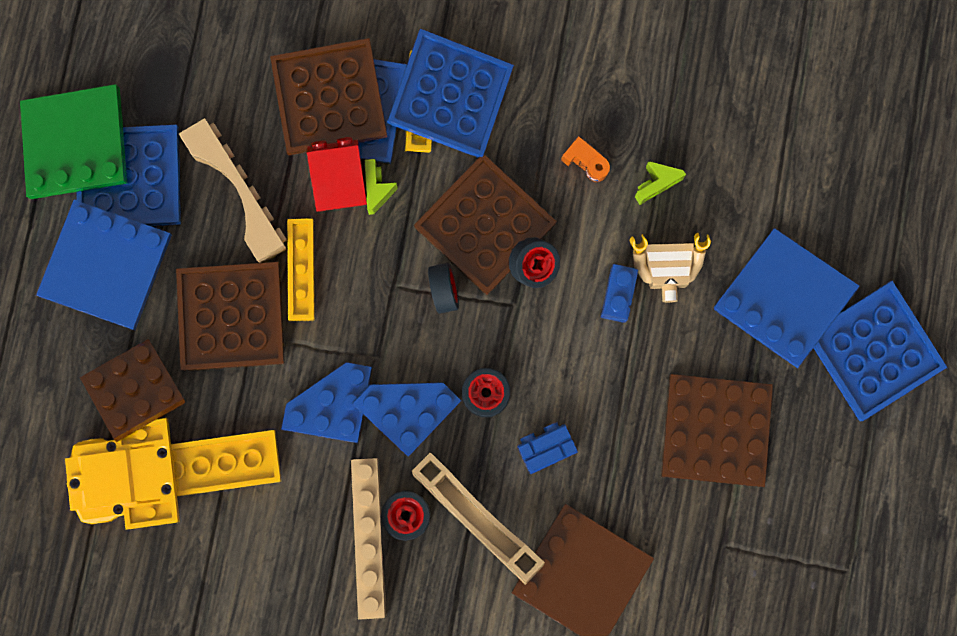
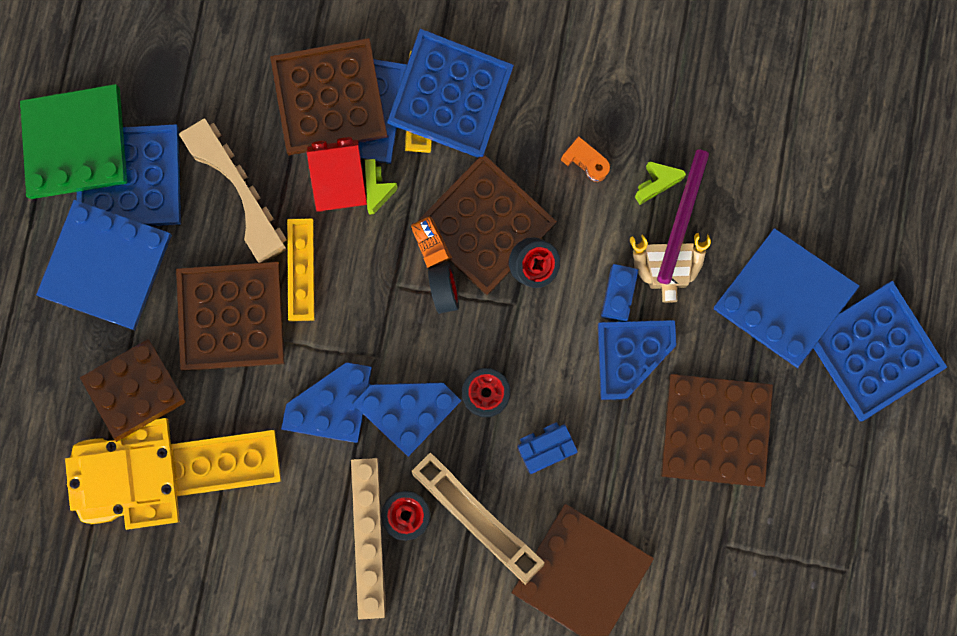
none -> orange leg [411,216,452,268]
none -> blue plate [598,320,676,400]
none -> magenta axle [657,149,709,285]

